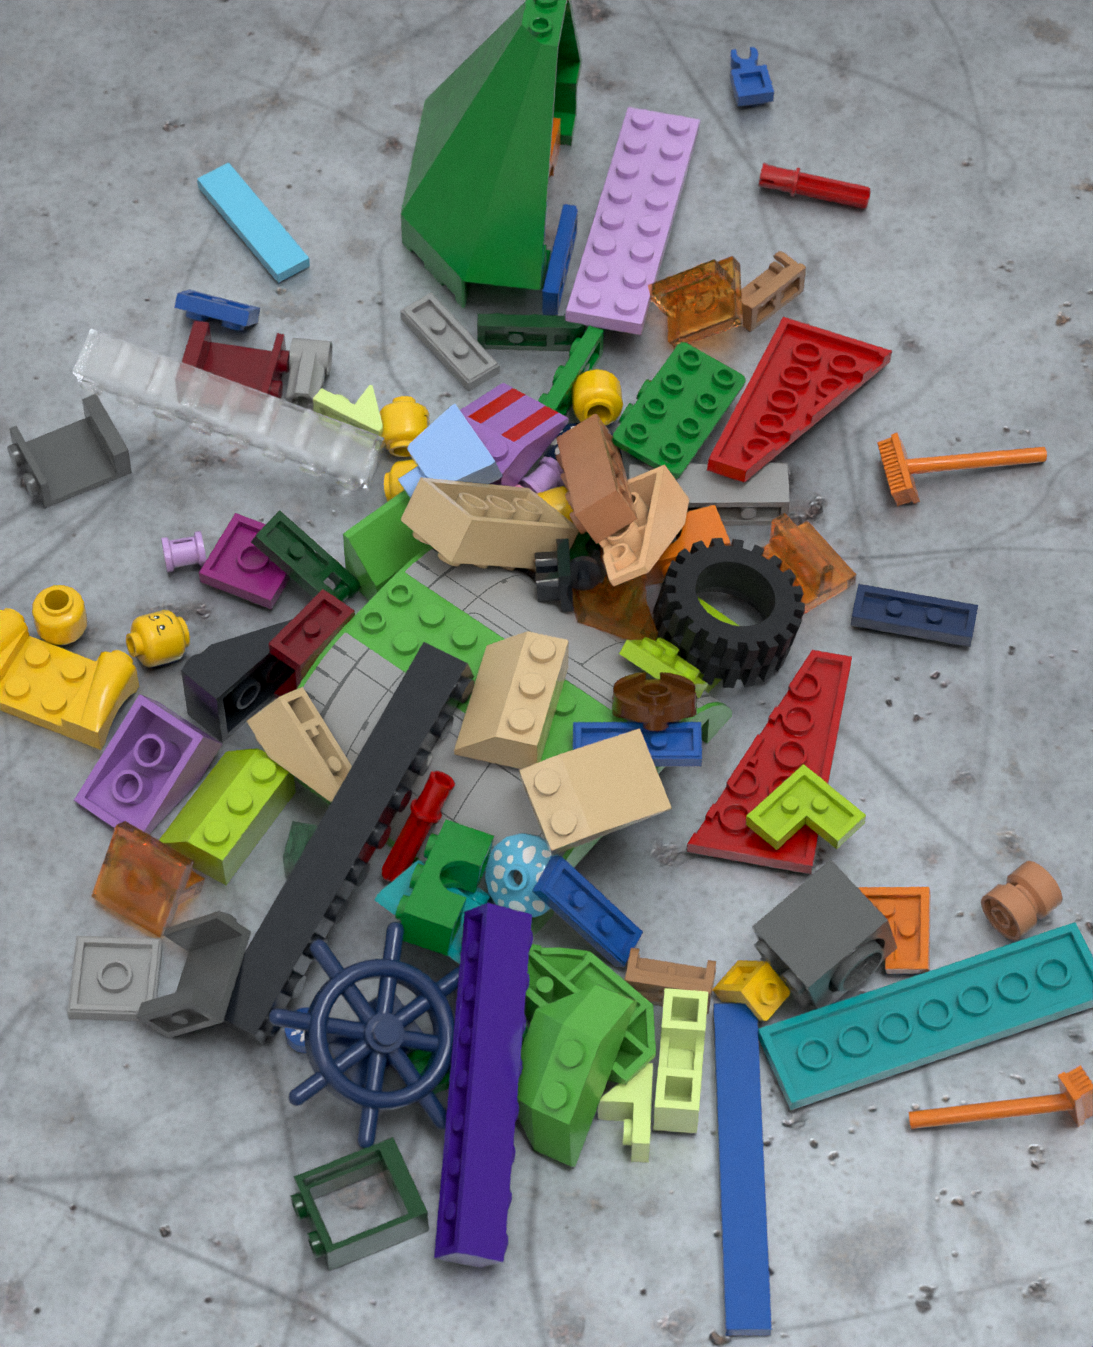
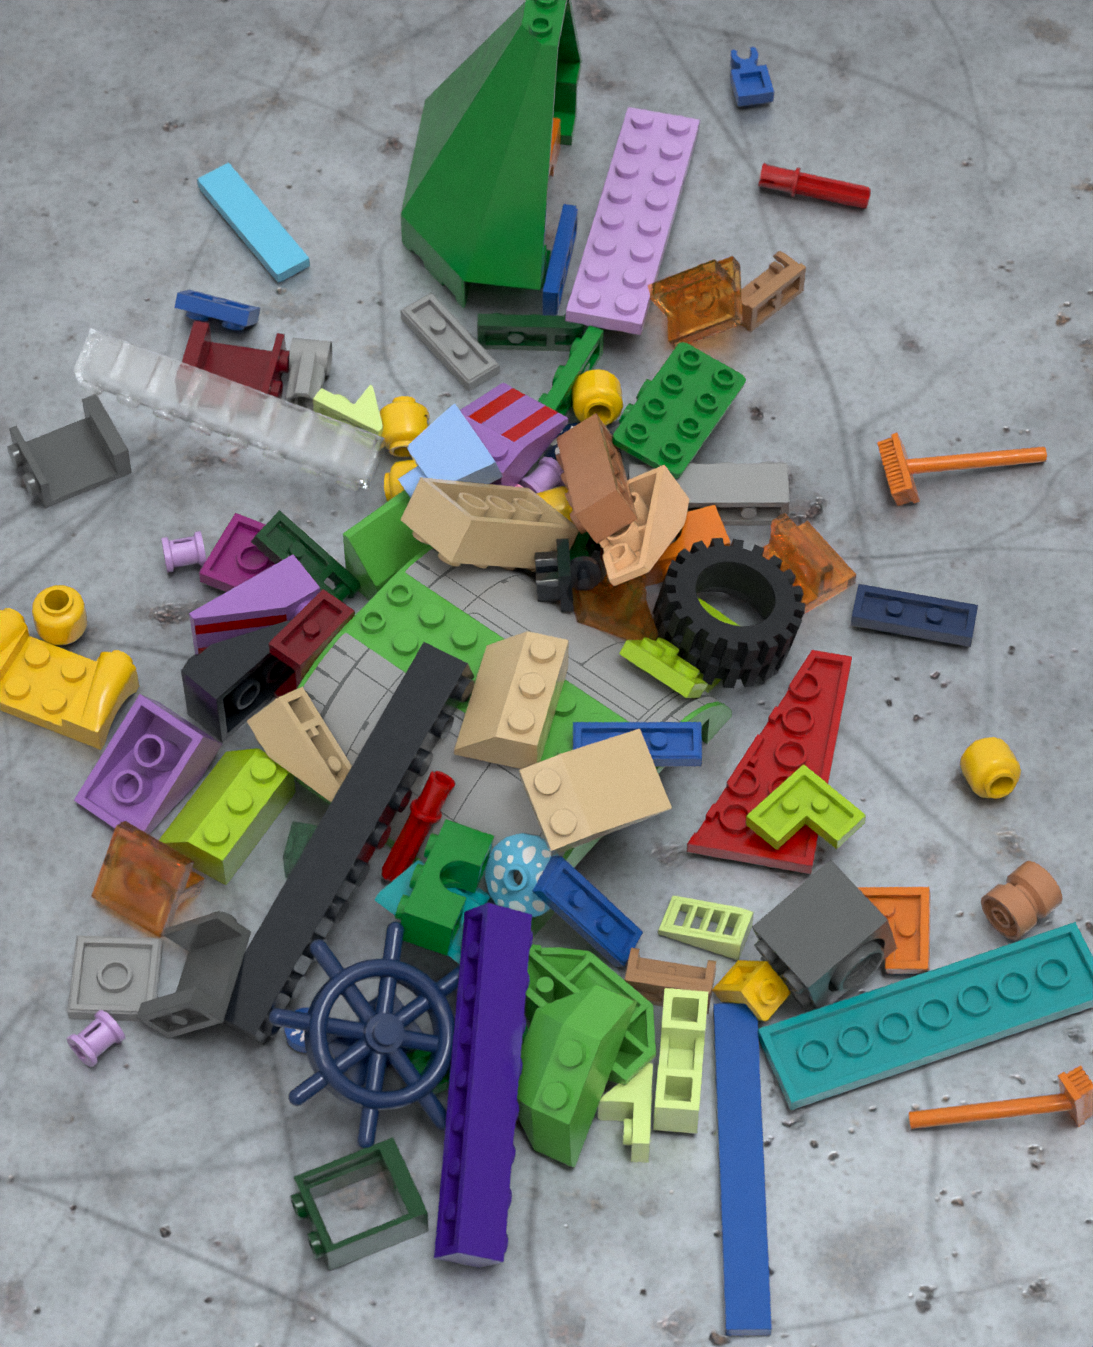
yellow head [126,610,190,667] -> none
reddish brown plate [612,672,697,731] -> none
red wing [707,317,892,482] -> none
none -> lavender bush [67,1010,125,1067]
none -> medium lavender slope [189,555,320,654]
none -> yellowish green slope [658,895,754,961]
none -> yellow head [960,737,1021,799]

